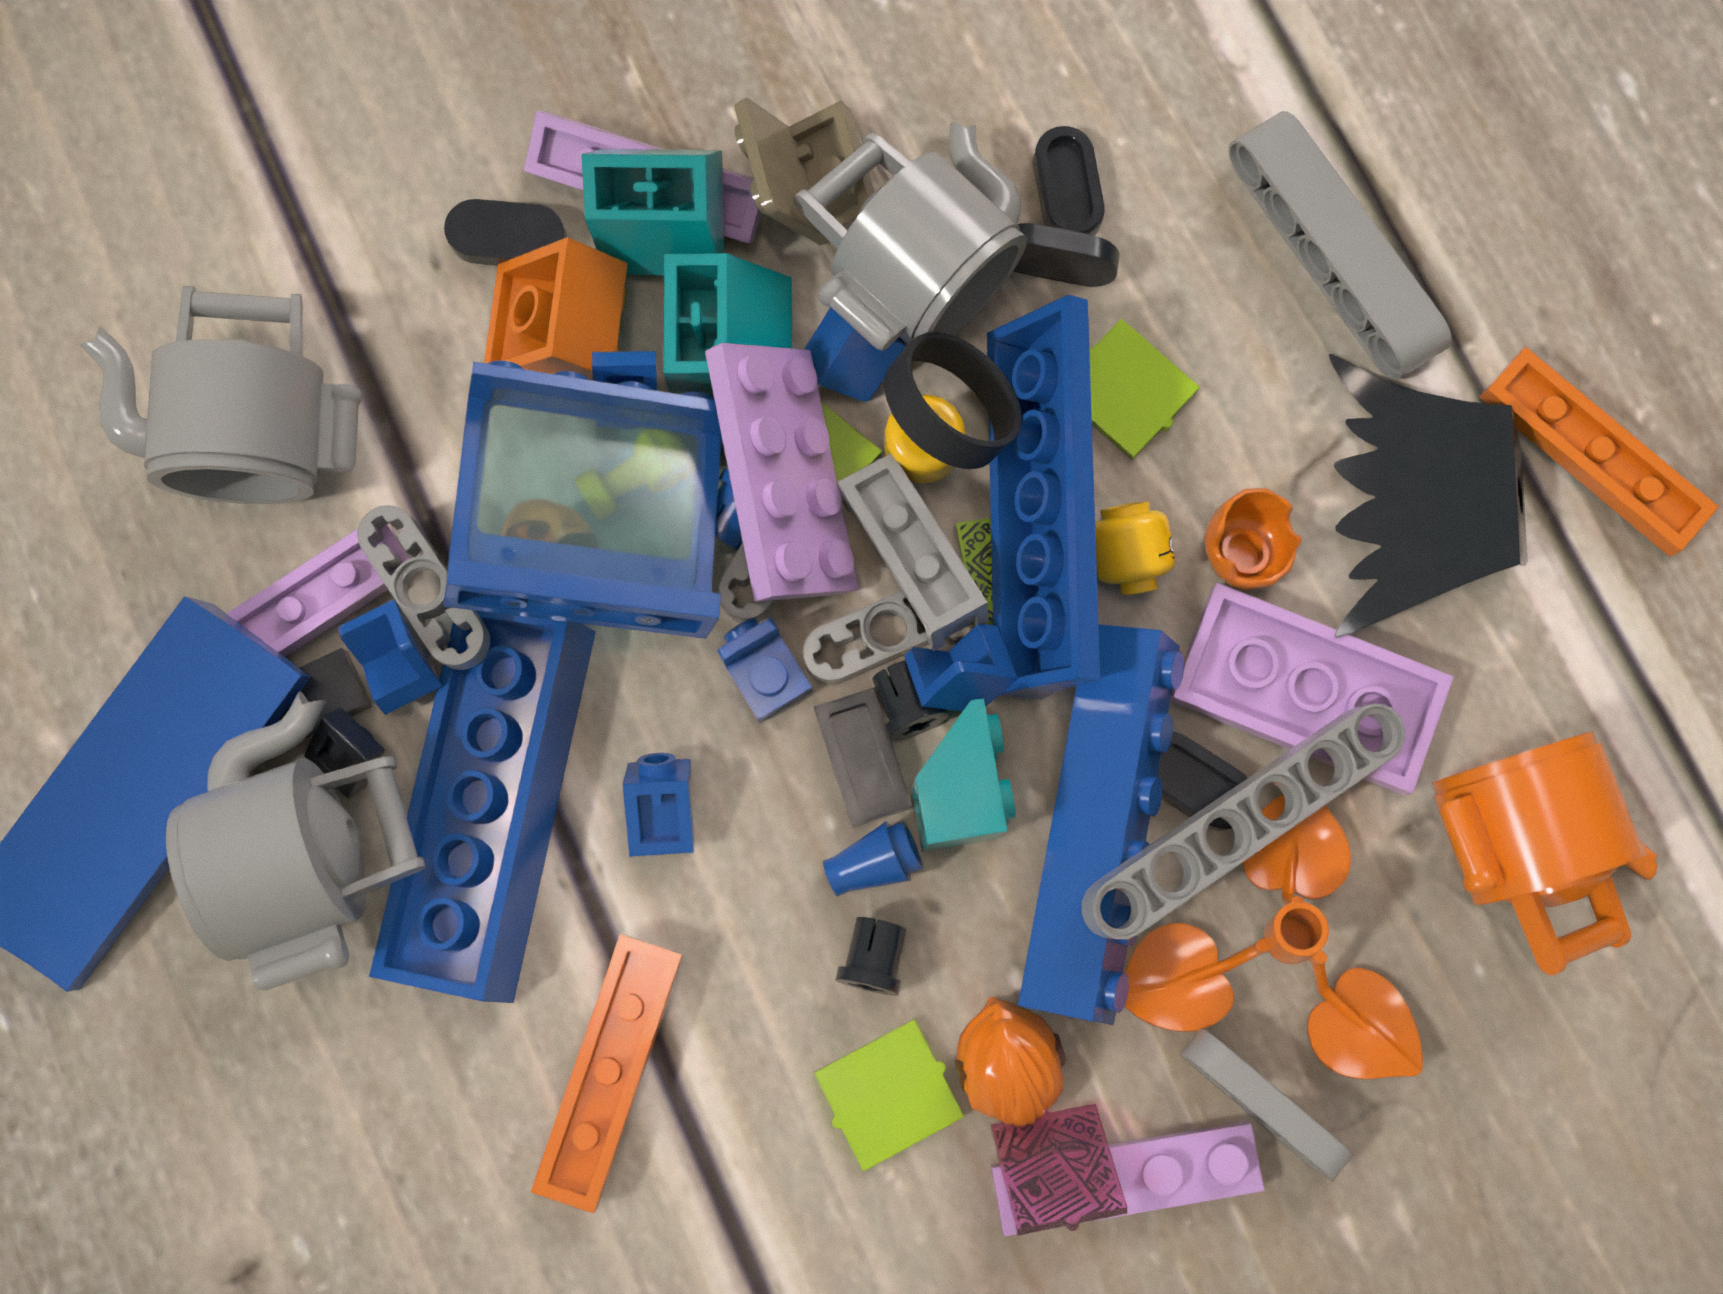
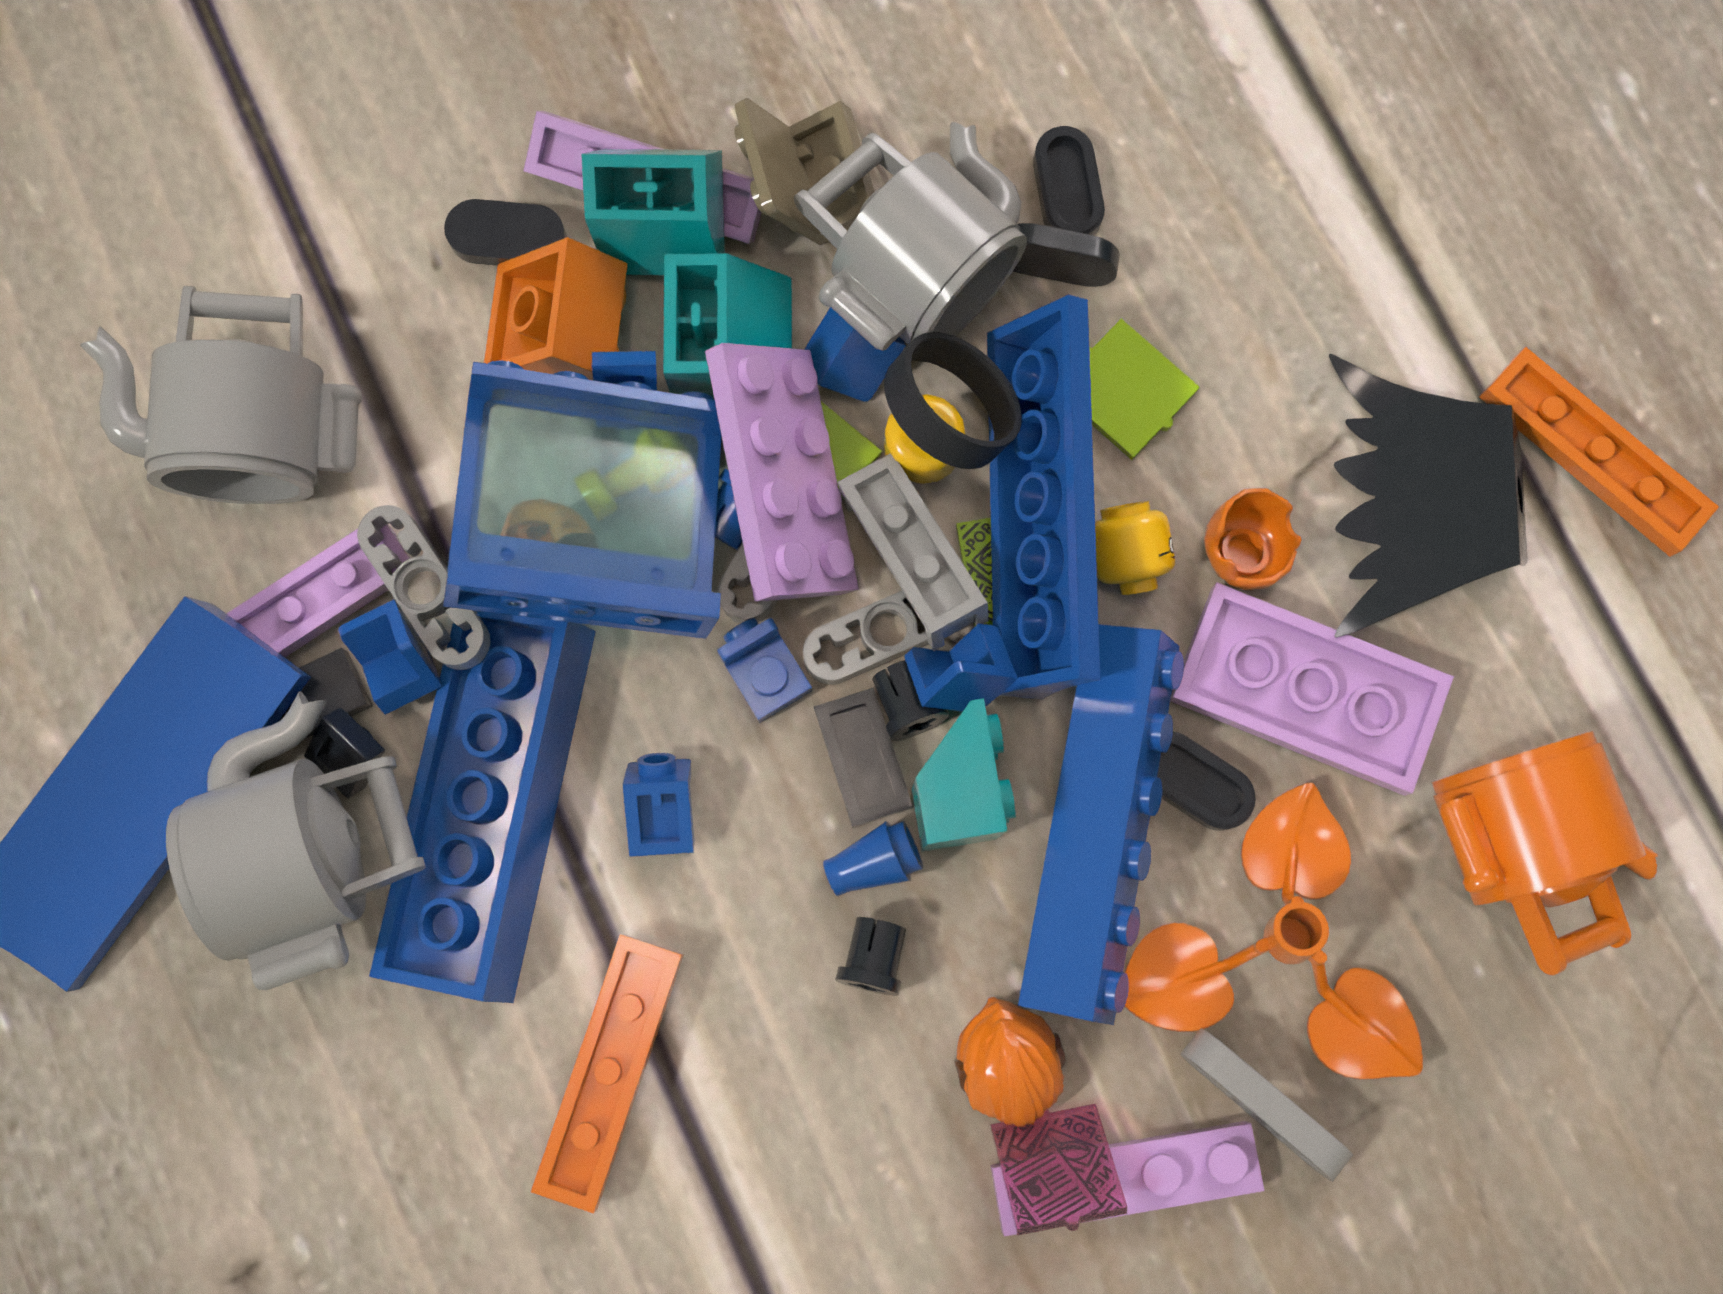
lime piece [814,1019,964,1172] -> none
light grey beam [1082,704,1405,939] -> none
light grey beam [1228,111,1452,380] -> none

